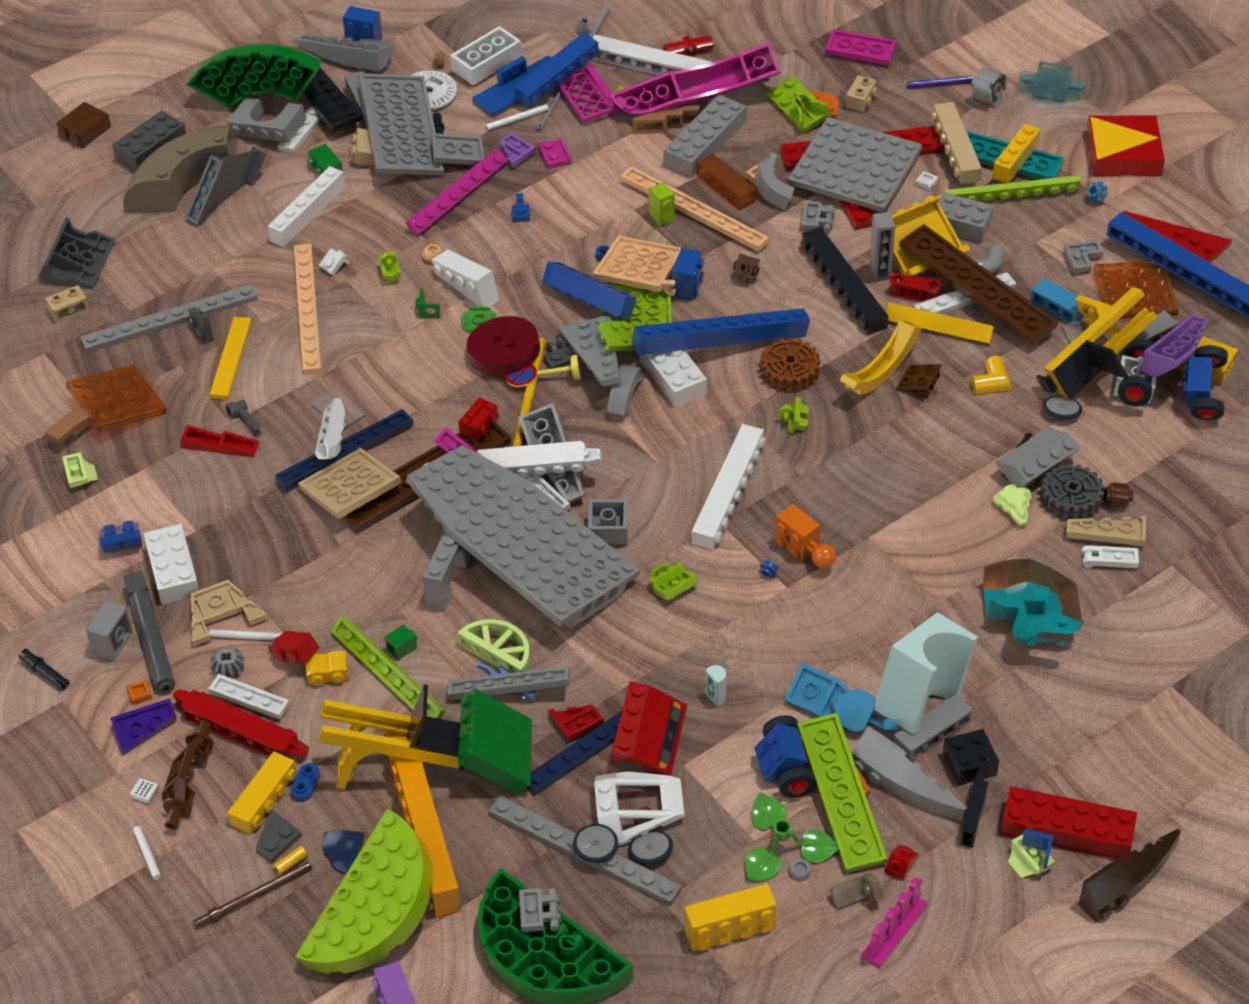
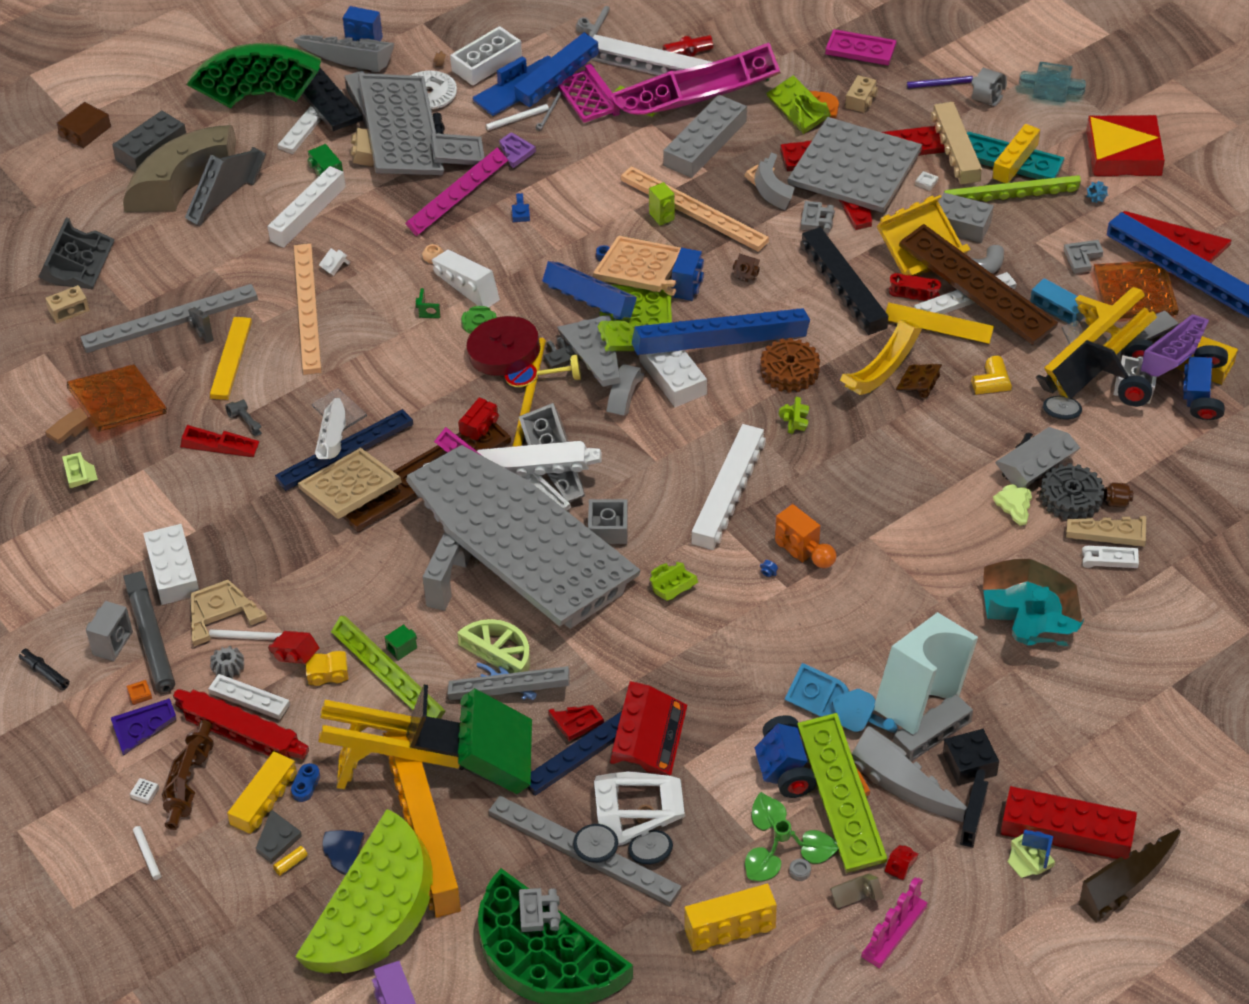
blue plate [100,520,142,552] -> none
reddish brown bar [193,861,312,928] -> none
light grey arch [227,97,307,143] -> none
lime hips [378,251,401,283] -> none
dark pink plate [538,138,572,169] -> none
medium nougat slope [633,105,699,134] -> none
clear orange brick [697,153,757,210] -> none
light aqua brick [705,665,726,707] -> none
light grey brick [869,212,895,281] -> none

